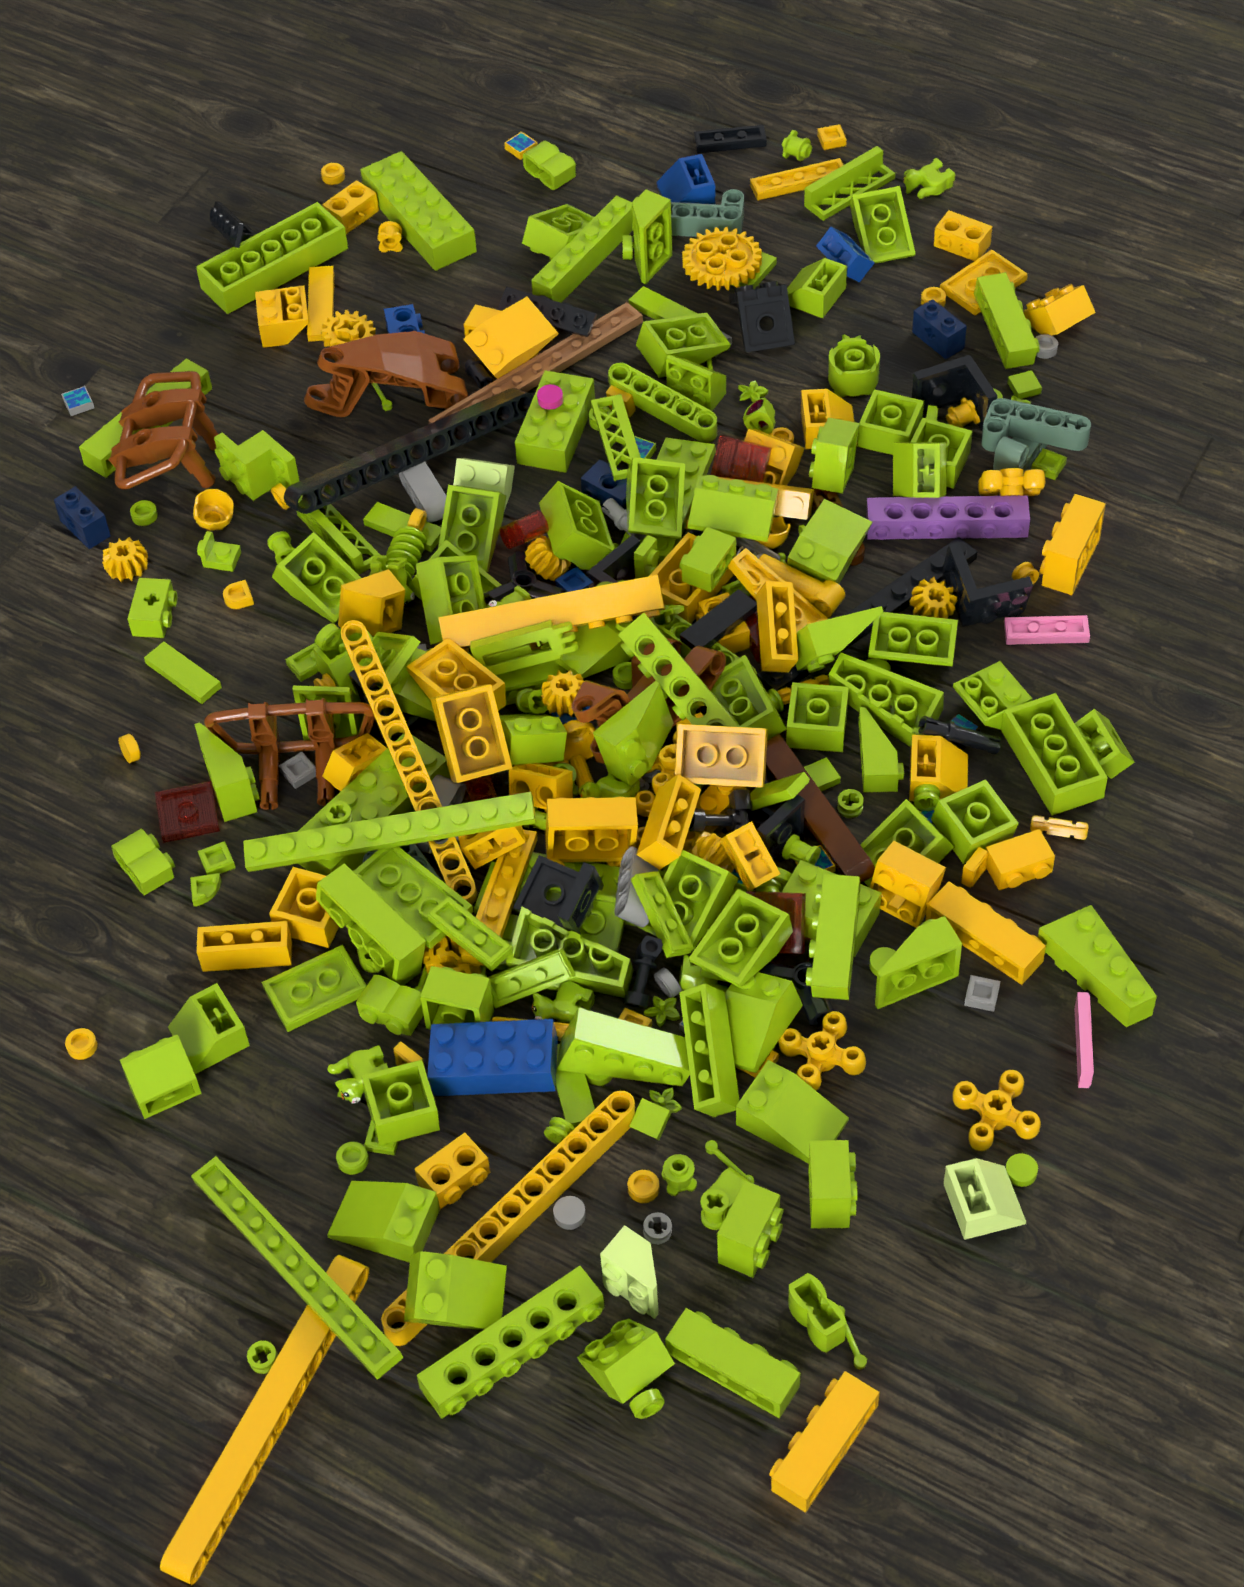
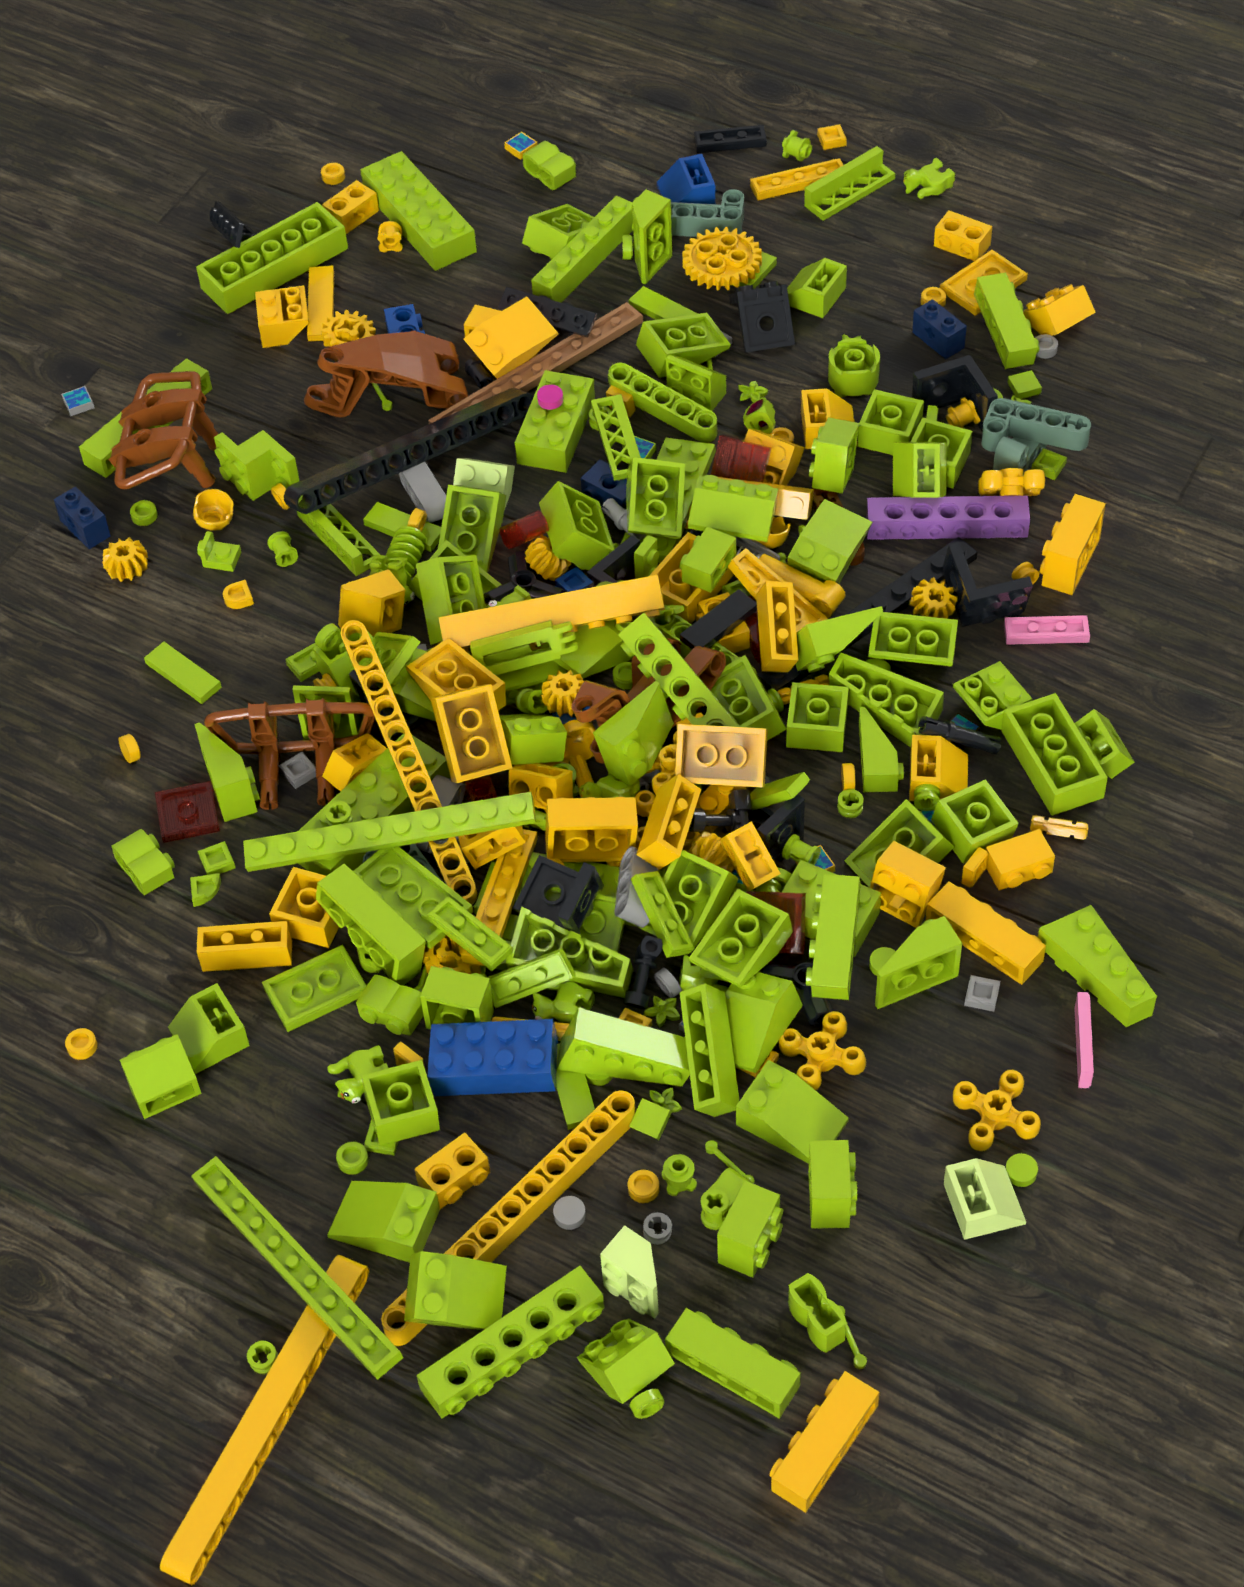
lime brick [127,578,178,638] -> none
lime slope [272,532,361,624] -> none
lime bush [544,1117,575,1145] -> none
reddish brown beam [766,734,875,884] -> none
lime tile [804,757,841,792] -> none
blue brick [816,227,875,282] -> none
lime slope [850,186,915,264] -> none
none -> yellow tile [841,763,855,791]

